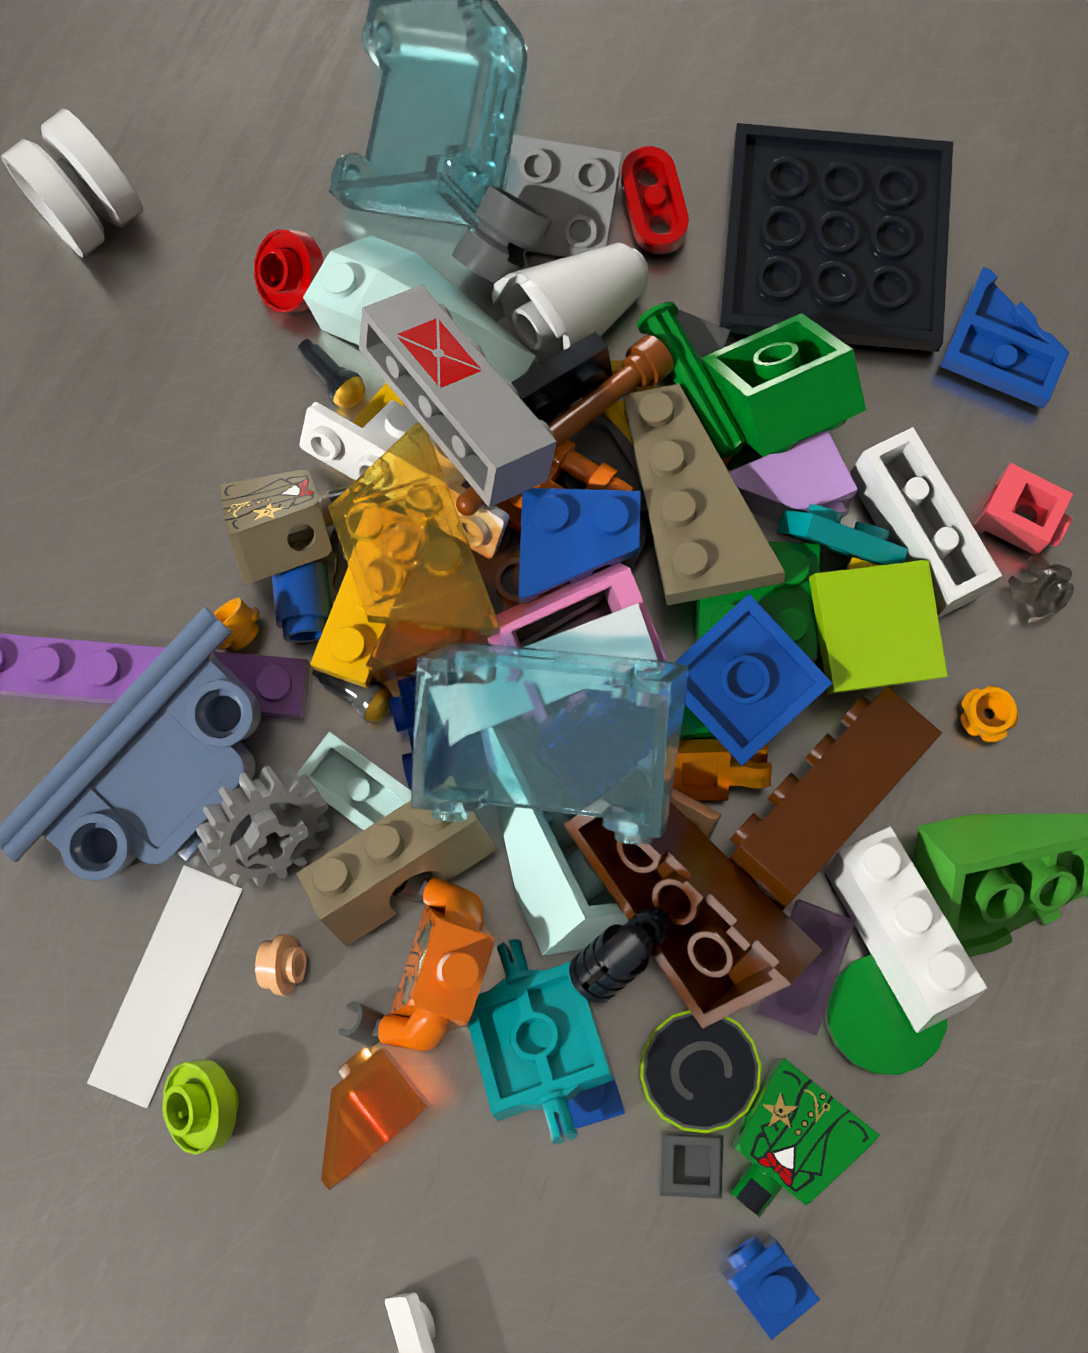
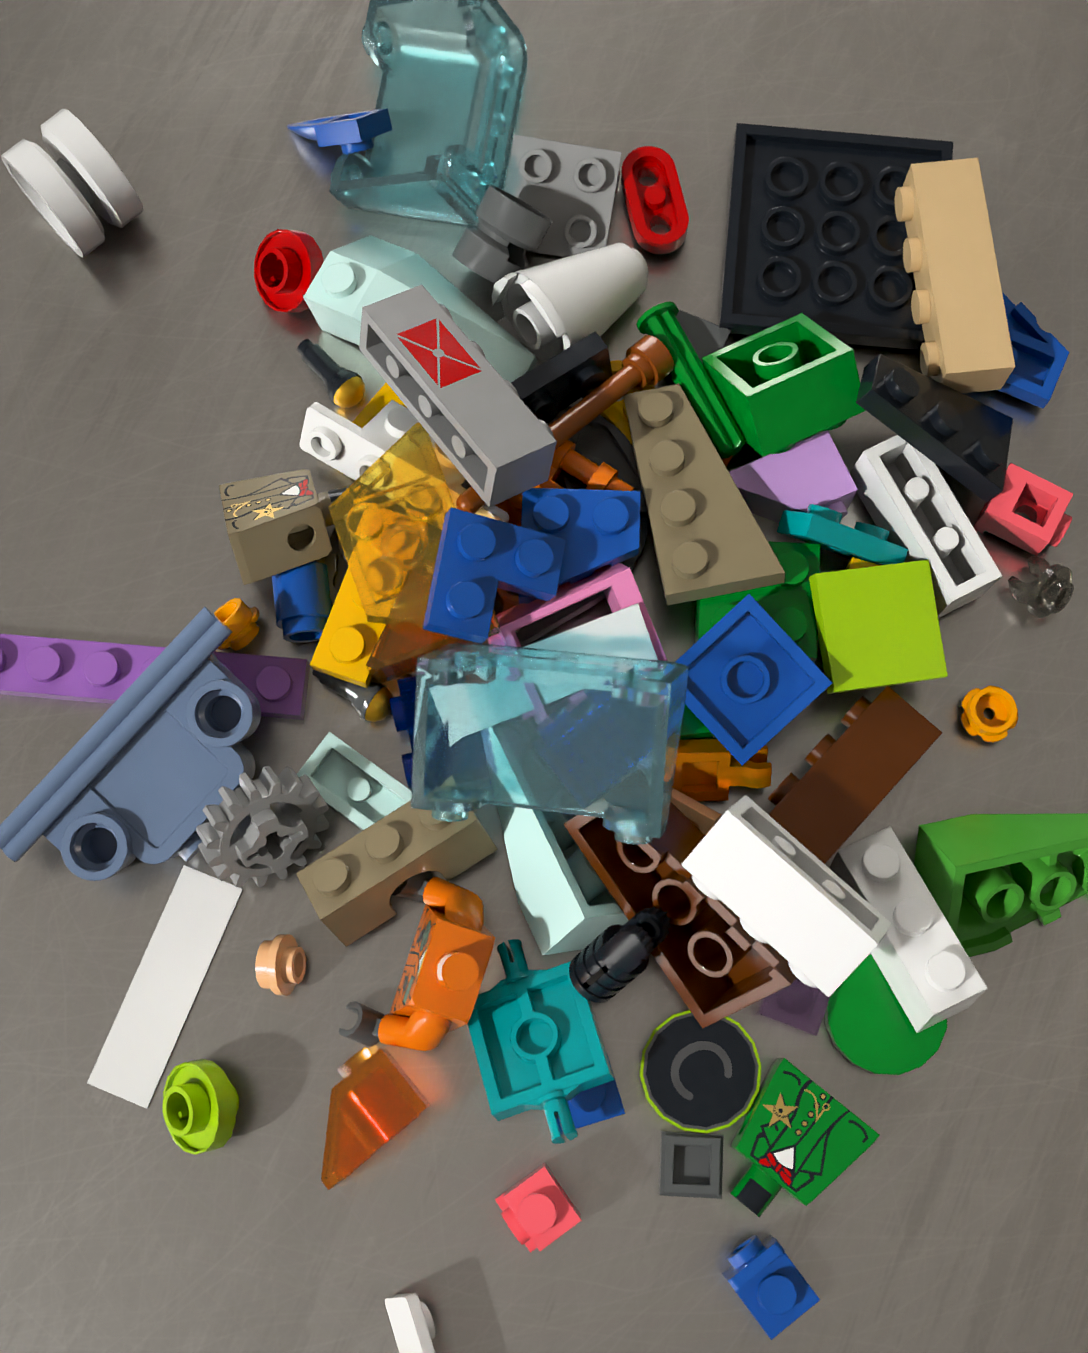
none -> blue plate [287,108,392,154]
none -> blue plate [423,507,566,644]
none -> coral brick [495,1162,582,1252]
none -> white brick [681,795,892,997]
none -> black wing [856,354,1013,503]
none -> tan brick [895,157,1015,393]

